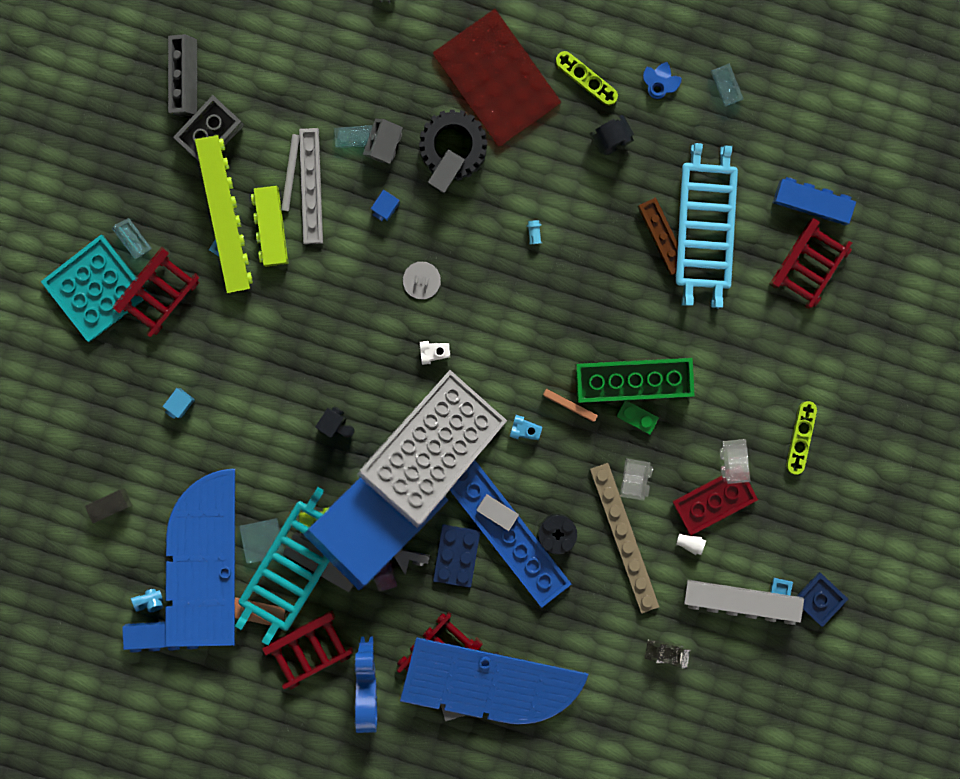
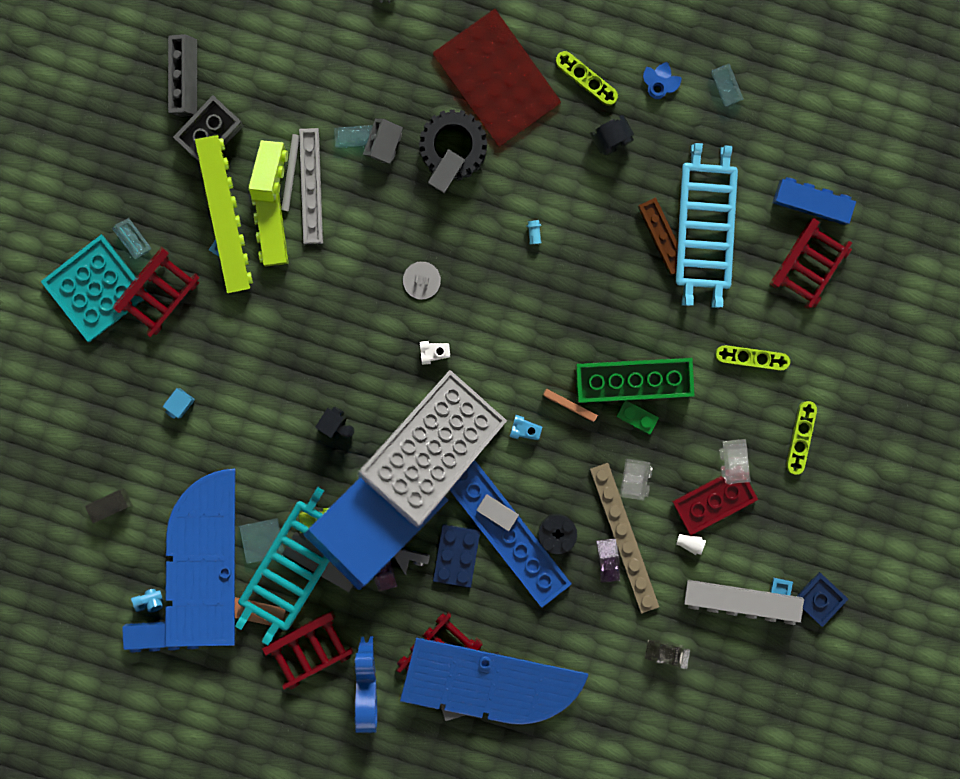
blue brick [371,190,400,221] -> none
none -> brick [248,140,288,202]
none -> clear purple slope [597,538,620,583]
none -> lime beam [715,345,790,370]

